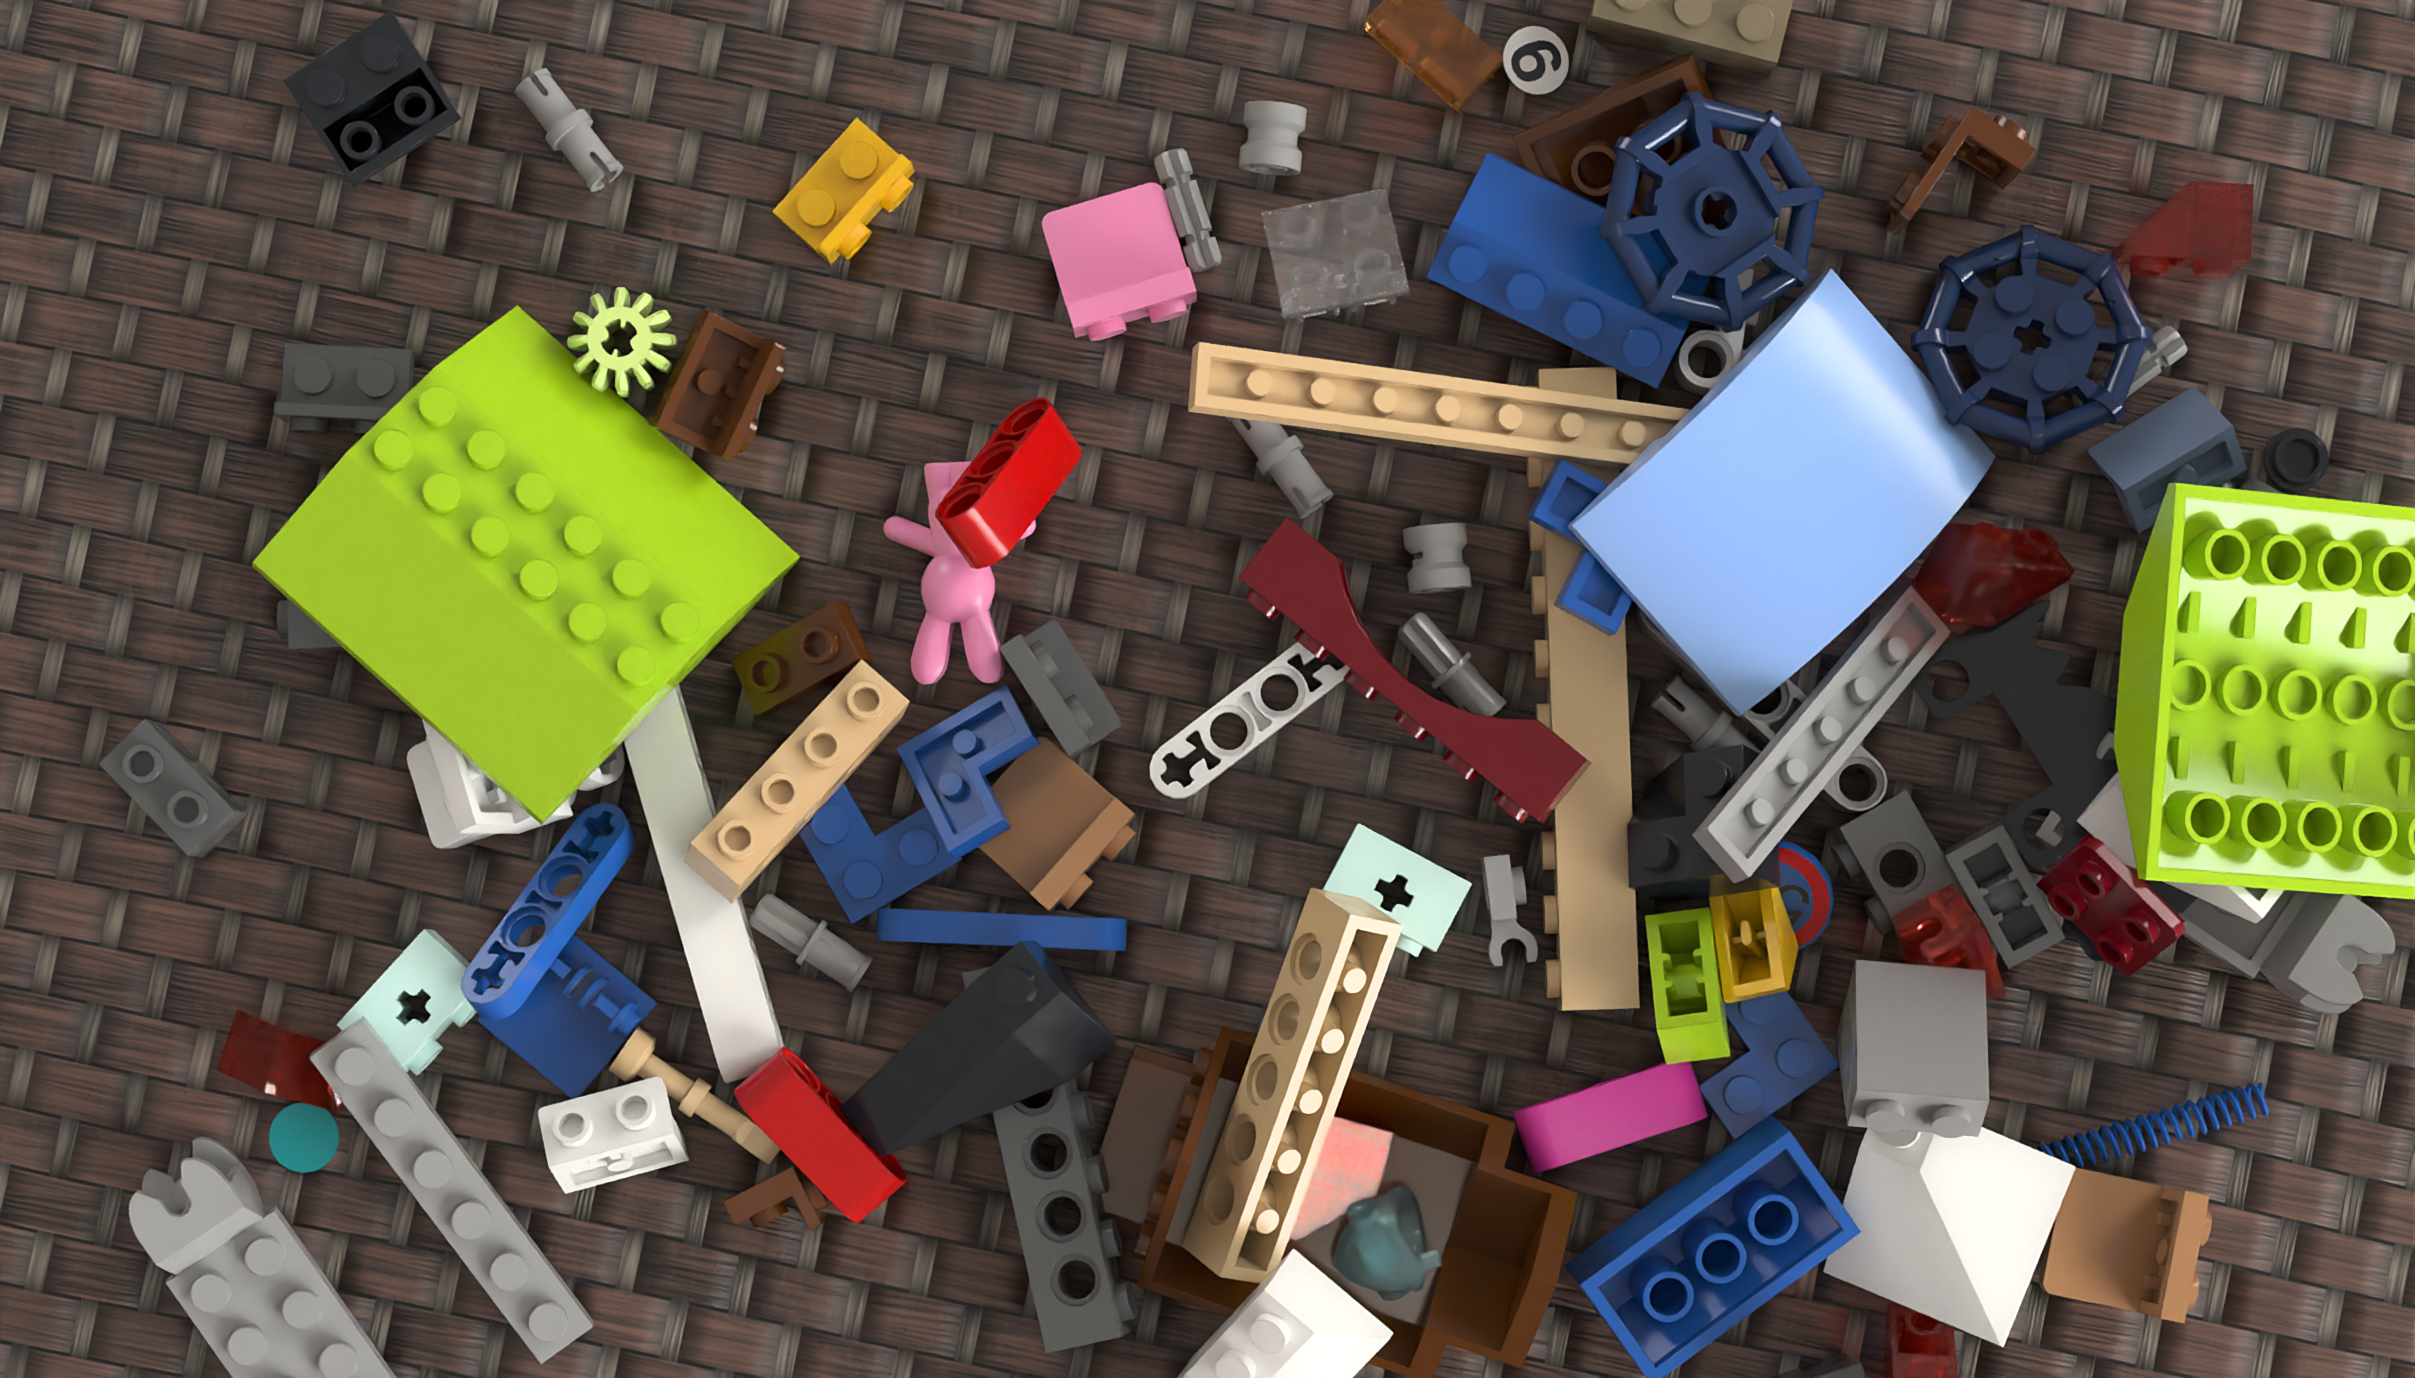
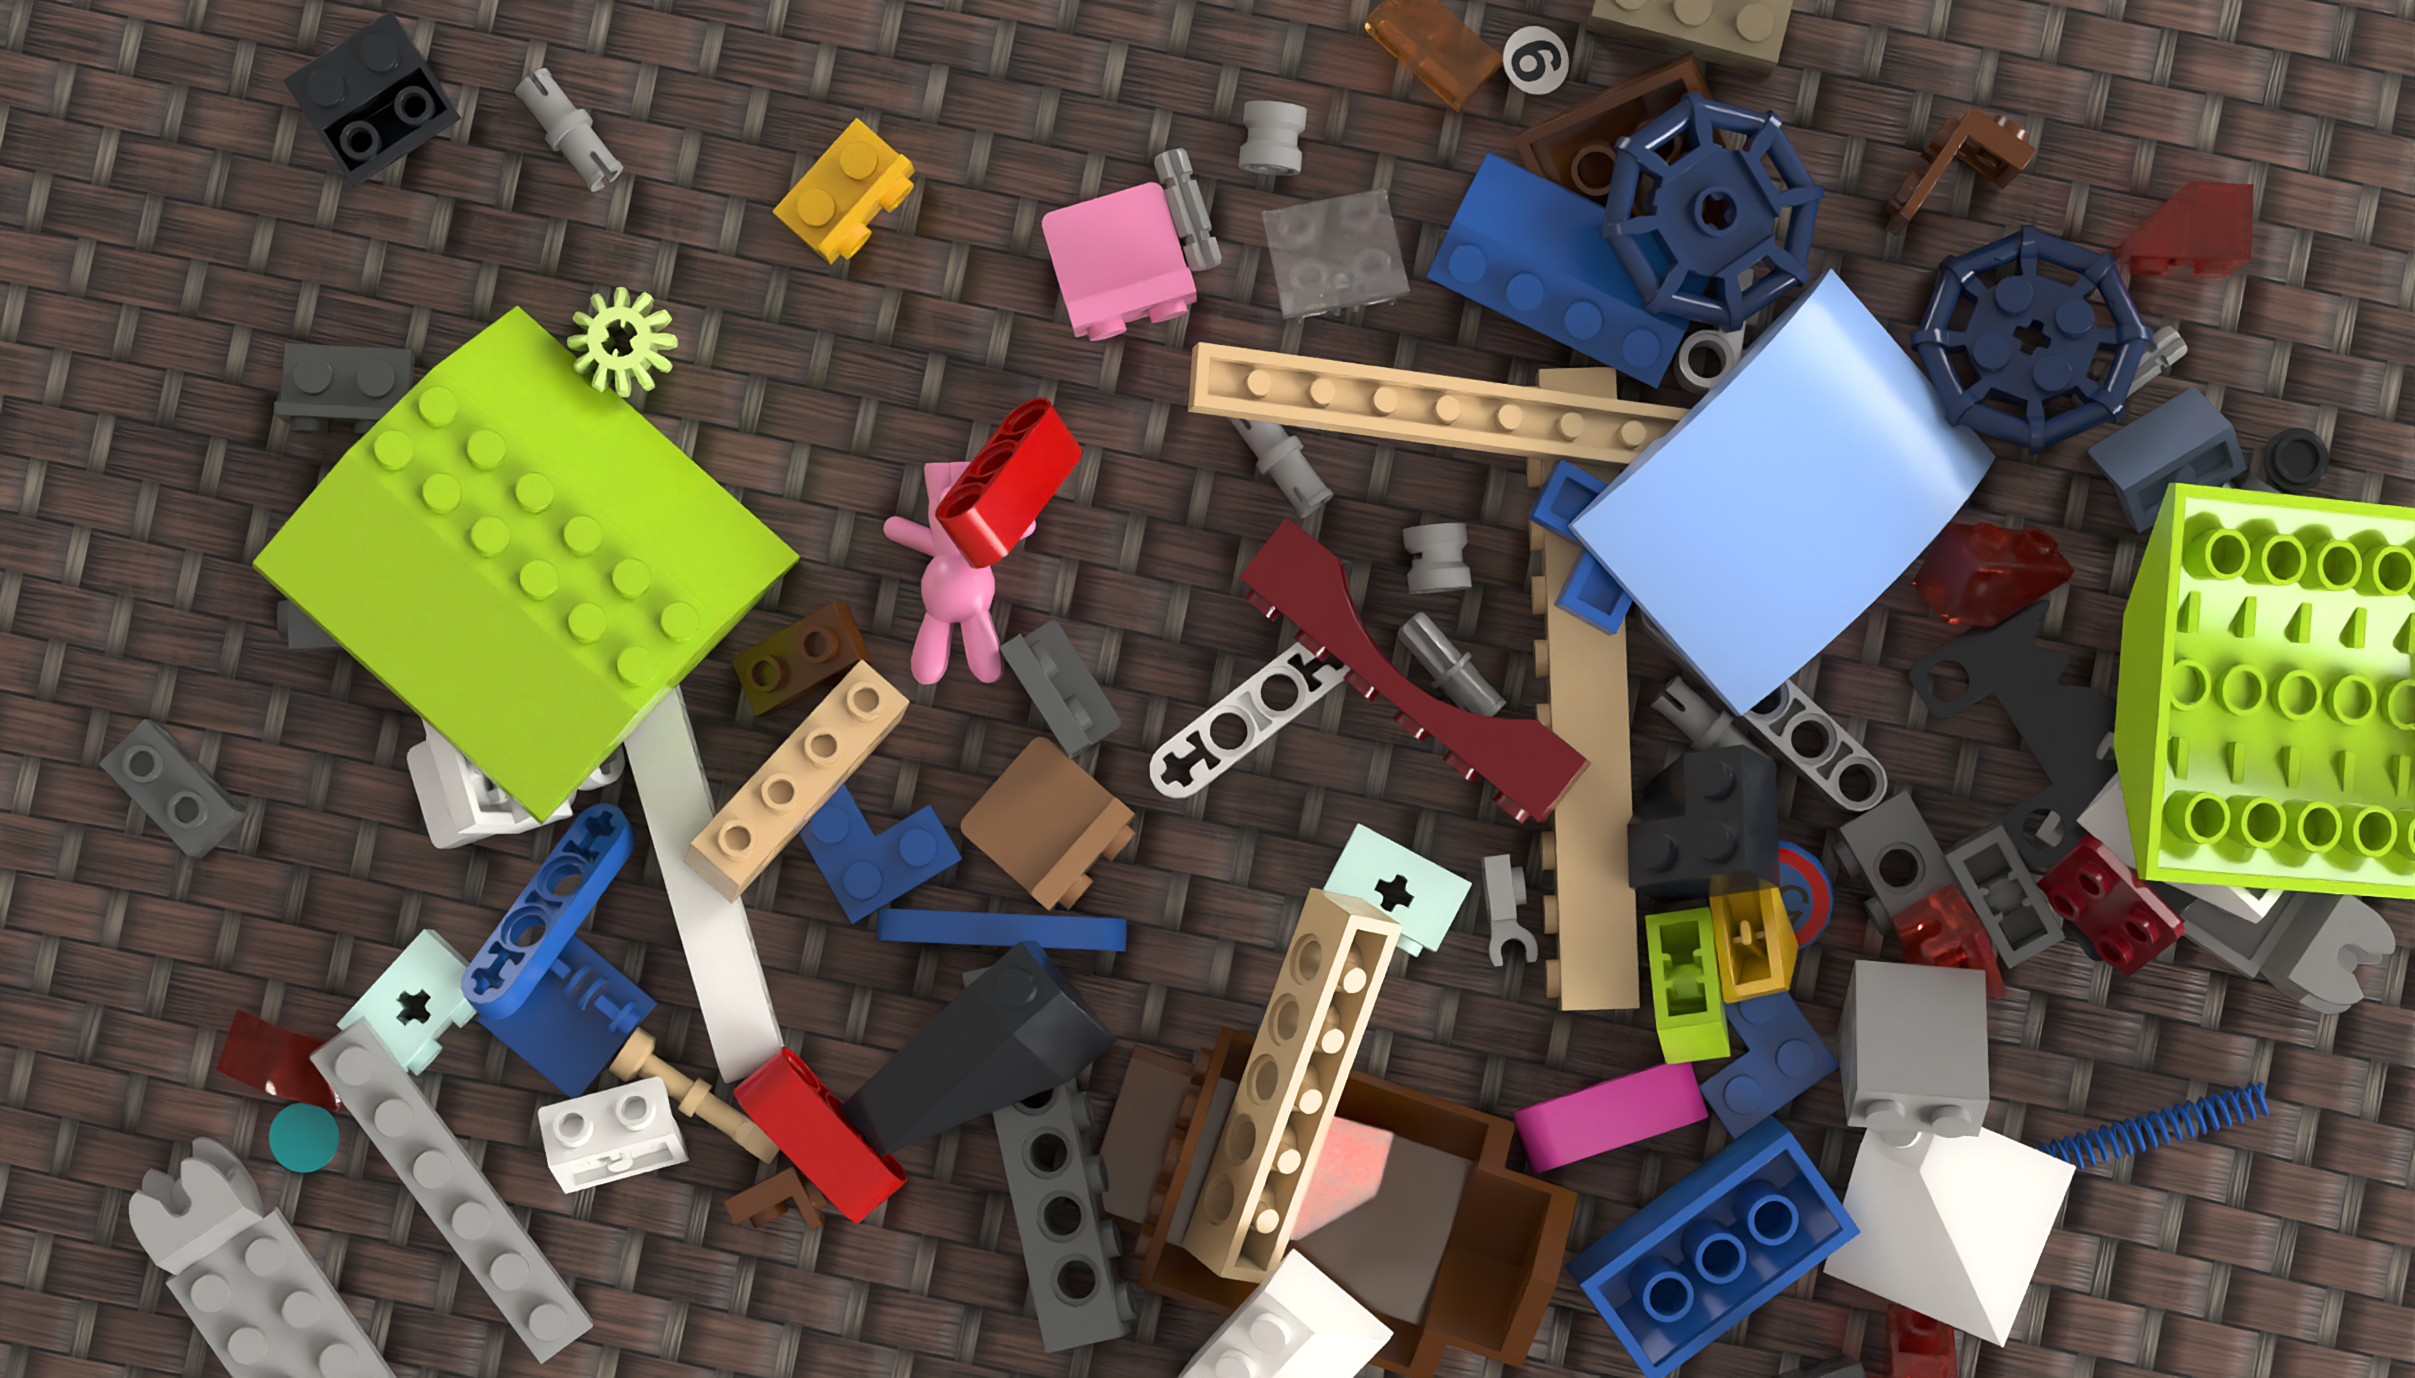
reddish brown bracket [648,309,786,461] -> none
light grey axle [749,894,873,992] -> none
blue plate [897,684,1040,860] -> none
clear light blue helmet [1334,1185,1443,1301] -> none
light grey plate [1692,585,1951,883] -> none
medium nougat bracket [2039,1168,2212,1324] -> none

